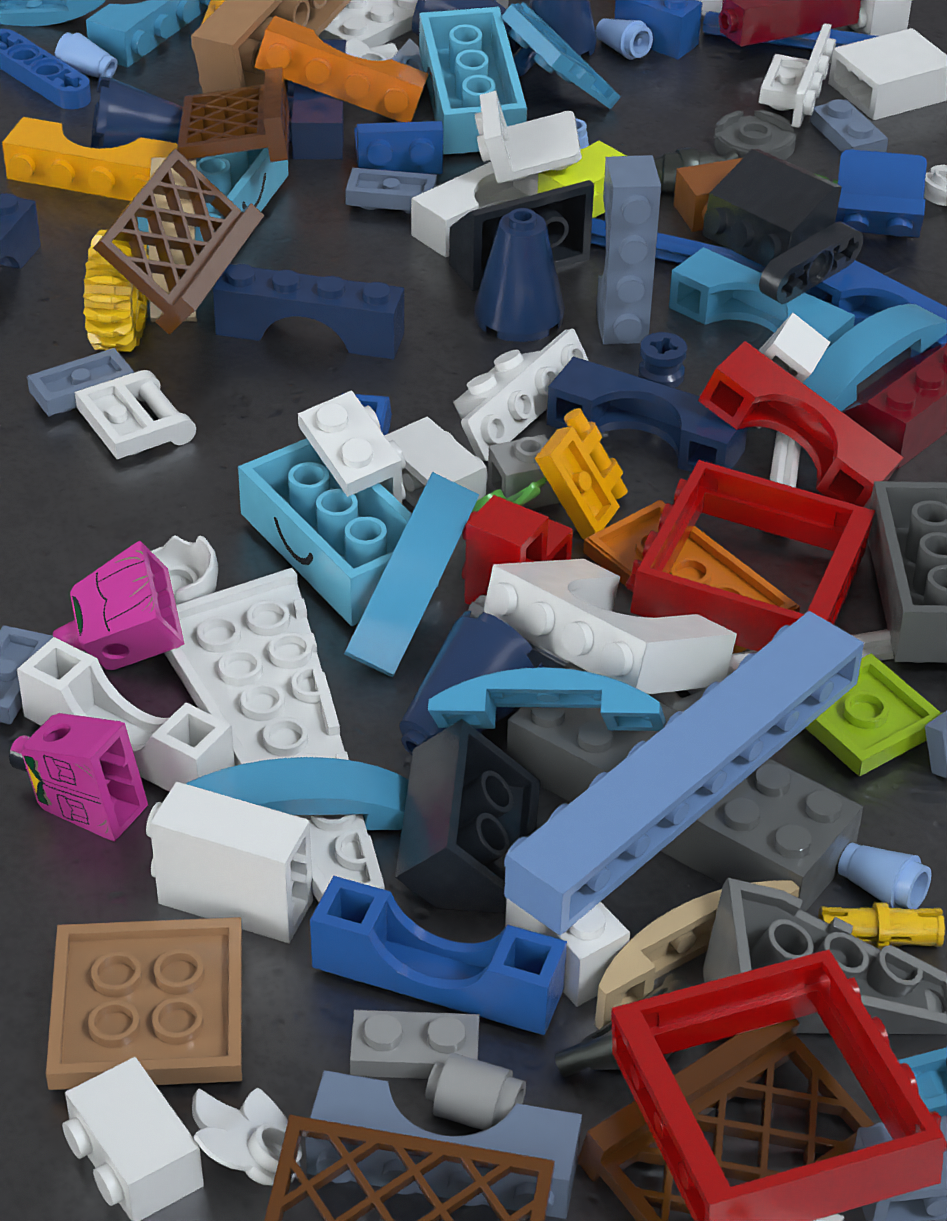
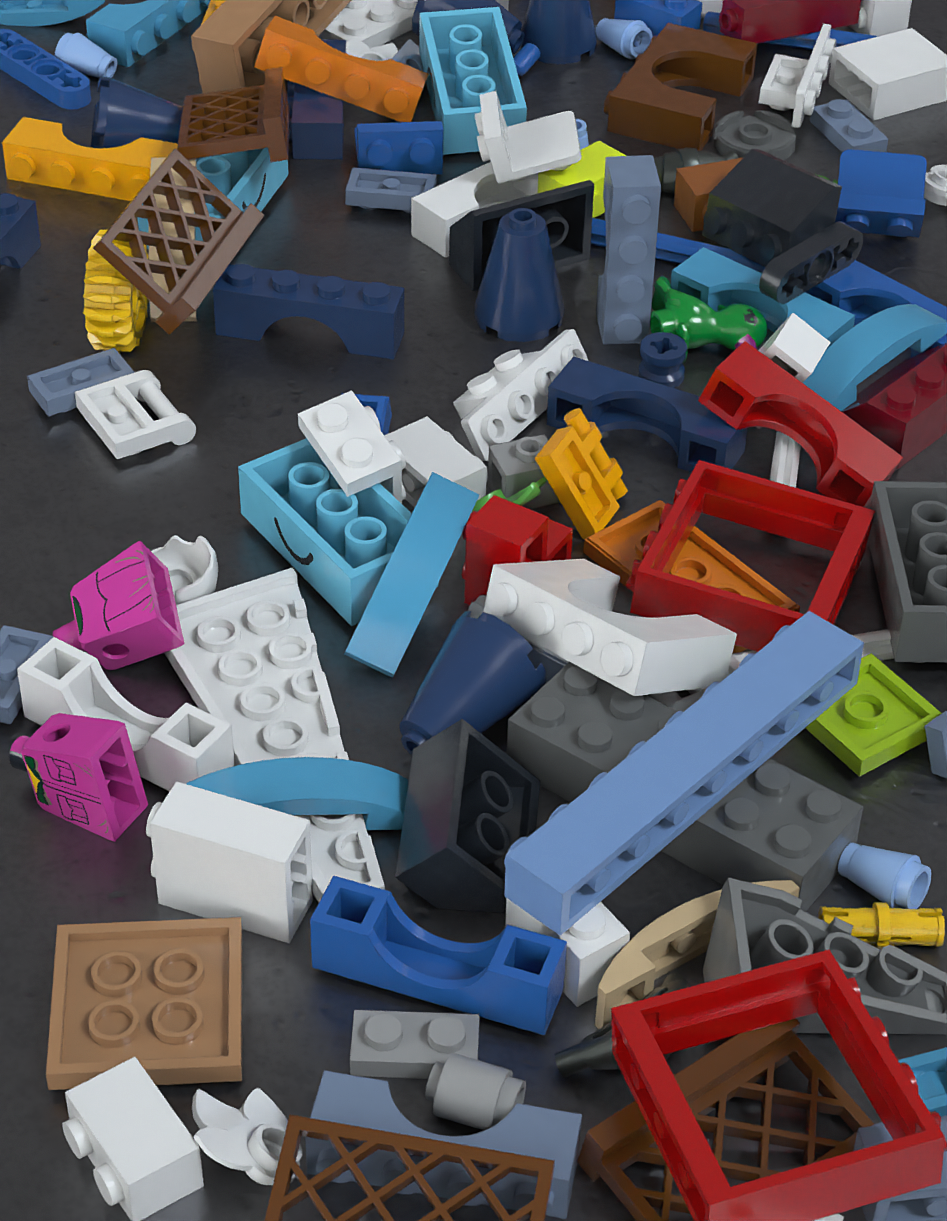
dark azure slope [428,667,666,731] -> none
dark azure wing [501,2,621,109] -> none
none -> reddish brown arch [604,23,757,150]
none -> green animal [650,276,767,364]

